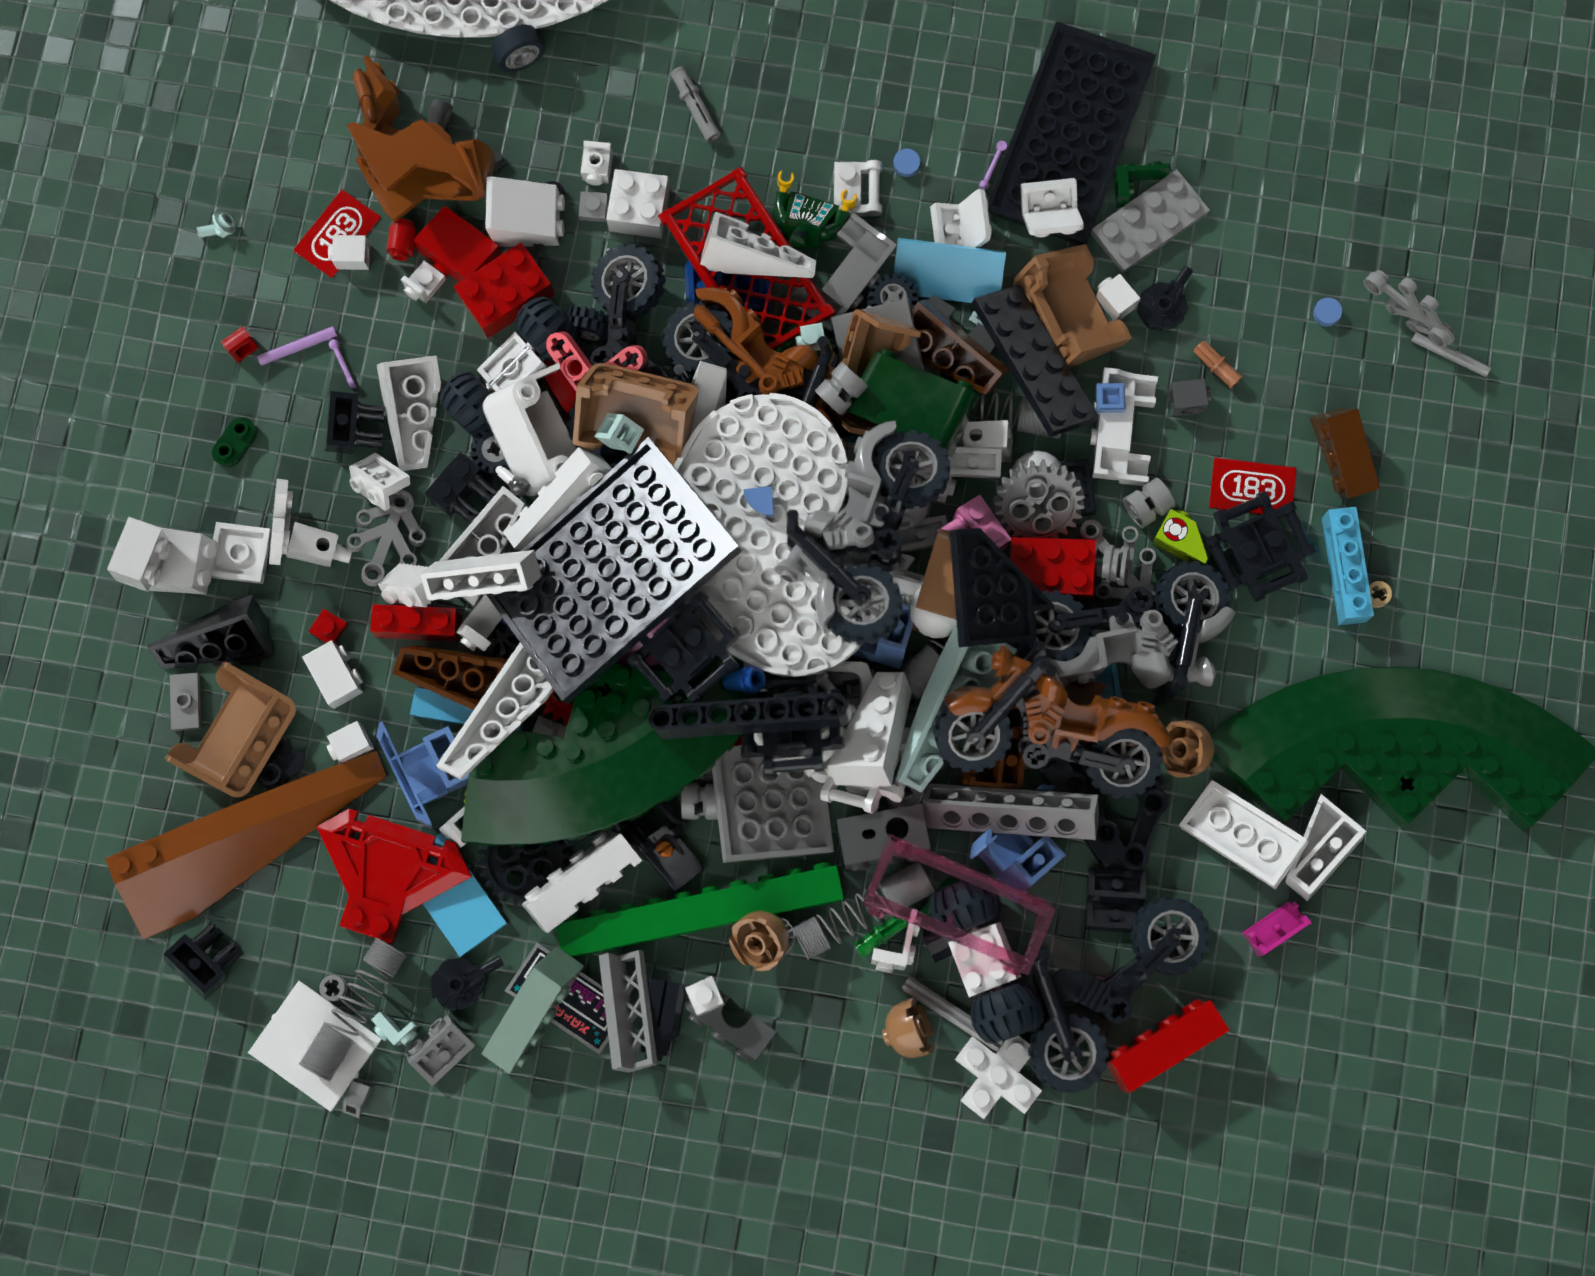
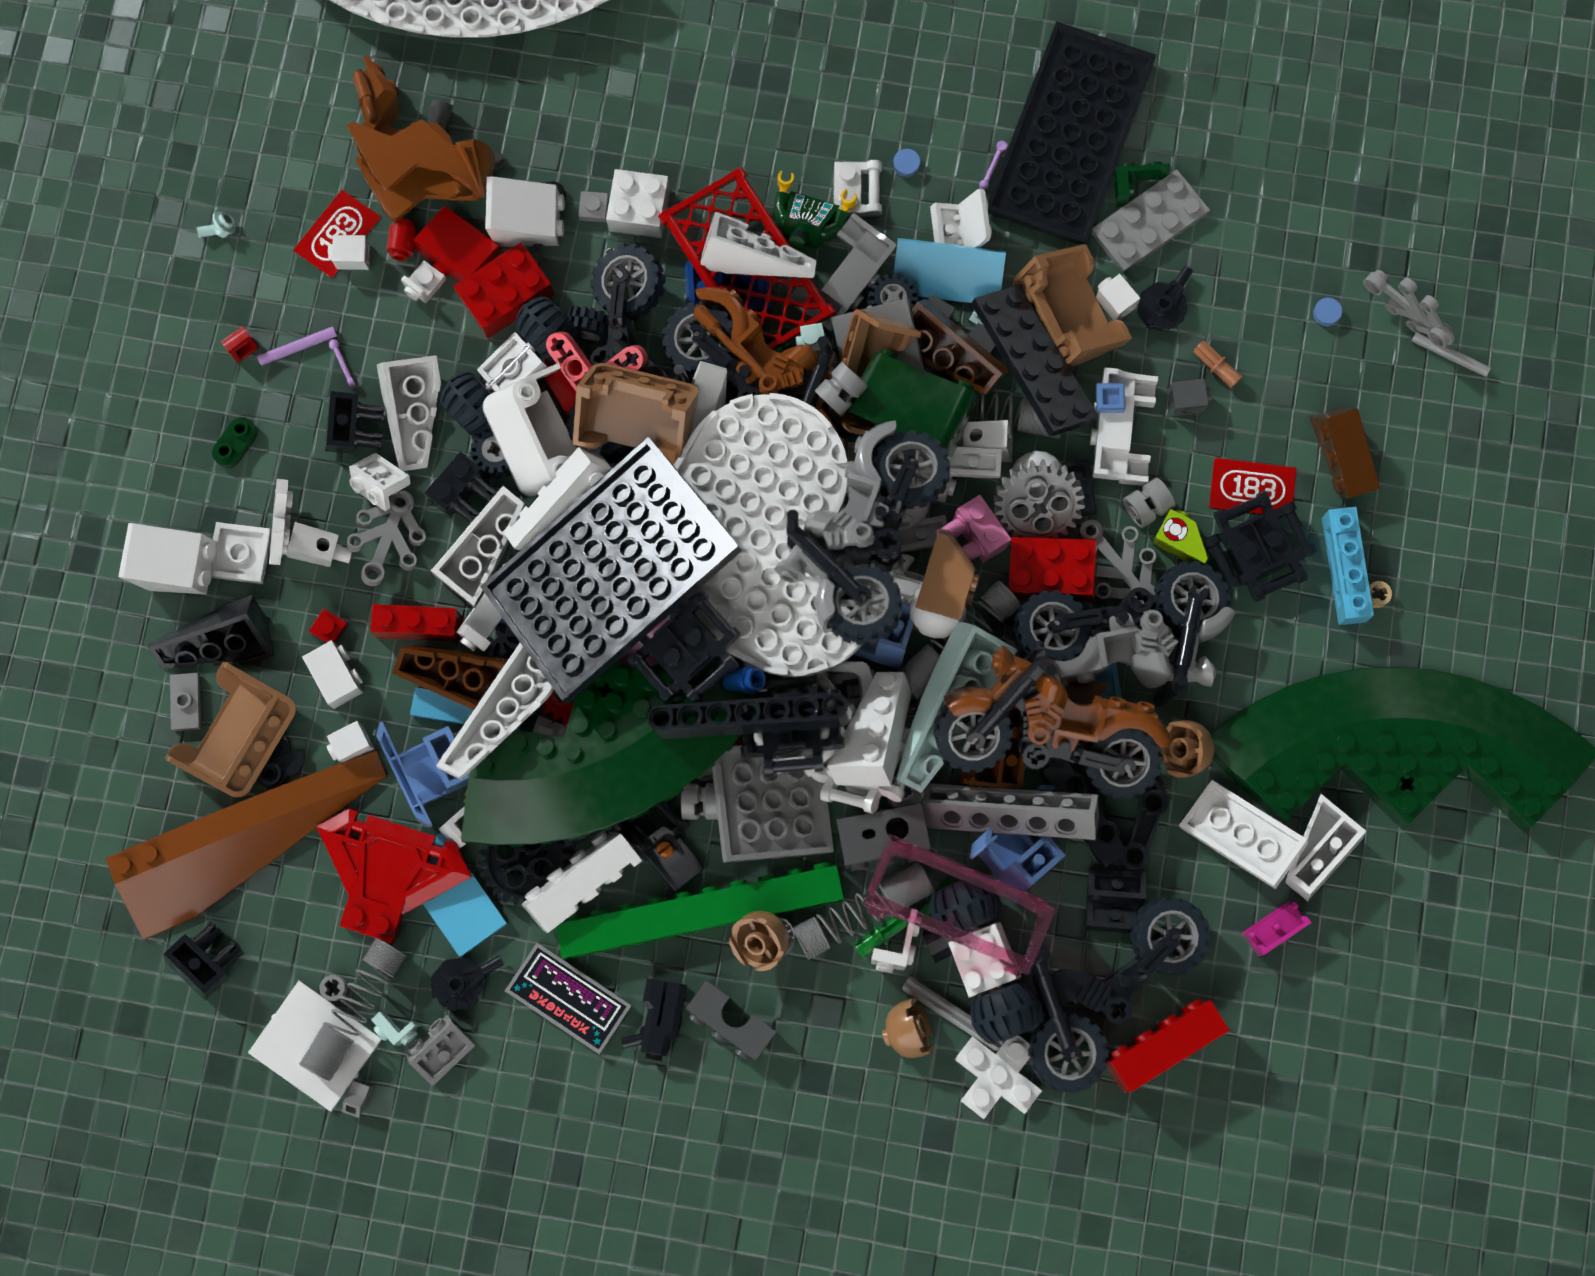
white brick [107,517,171,592] -> none
white brick [378,563,434,608] -> none
white brick [420,550,541,600] -> none
sand green wedge [482,946,584,1074] -> none
black wheel [491,24,545,72] -> none
flat silver piece [495,466,529,496] -> none
white brick [580,141,613,185] -> none
light aqua brick [594,413,644,454] -> none
light grey fence [599,950,658,1072] -> none
light grey pin [670,66,721,143] -> none
white brick [685,976,725,1016] -> none
medium blue tile [743,486,775,517] -> none
black wing [949,528,1054,647] -> none
white bracket [1021,178,1084,237] -> none
light grey wheel [1102,544,1130,586] -> none

